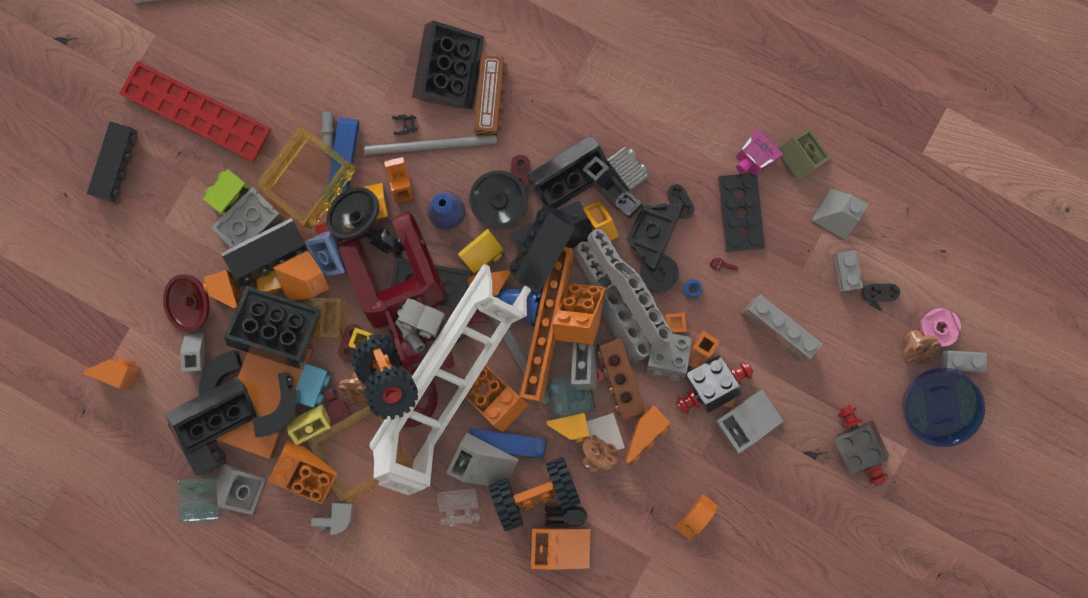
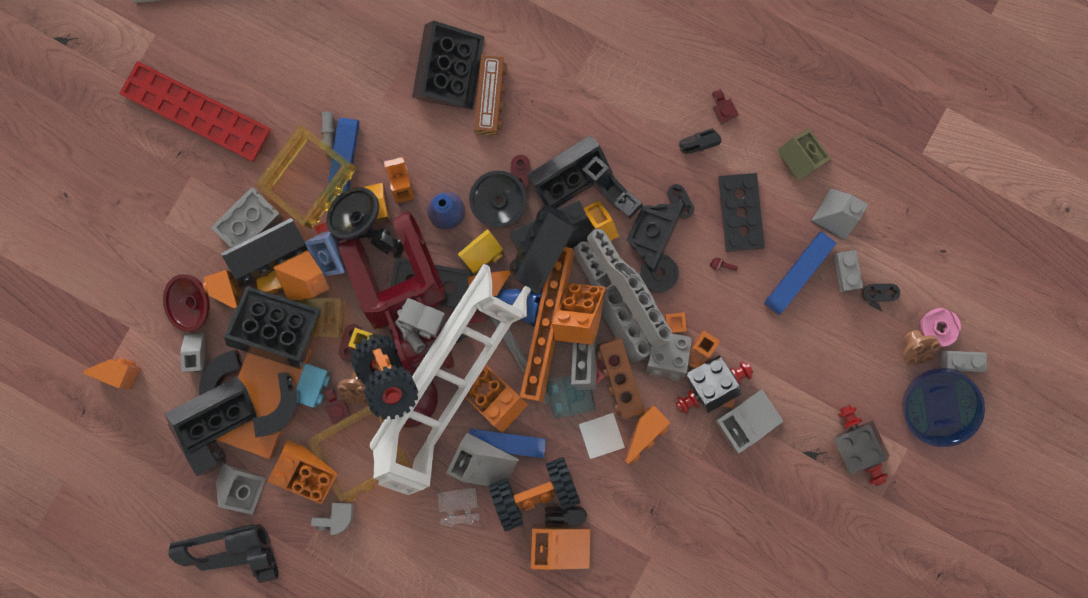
black brick [87,121,138,203] -> none
clear light blue slope [177,476,221,521] -> none
lime brick [203,169,251,215] -> none
light yellow brick [287,404,330,445] -> none
light grey piece [364,135,497,156] -> none
black piece [392,114,418,135] -> none
light orange slope [547,413,589,443] -> none
nougat plate [582,435,617,472] -> none
light grey brick [607,146,648,192] -> none
orange brick [675,494,718,540] -> none
blue plate [683,279,702,299] -> none
dark pink torso [736,129,783,175] -> none
light grey arch [741,294,823,361] -> none
none -> black panel [168,524,279,583]
none -> black arm [679,128,721,154]
none -> dark red plate [712,88,739,125]
none -> blue beam [764,231,836,315]

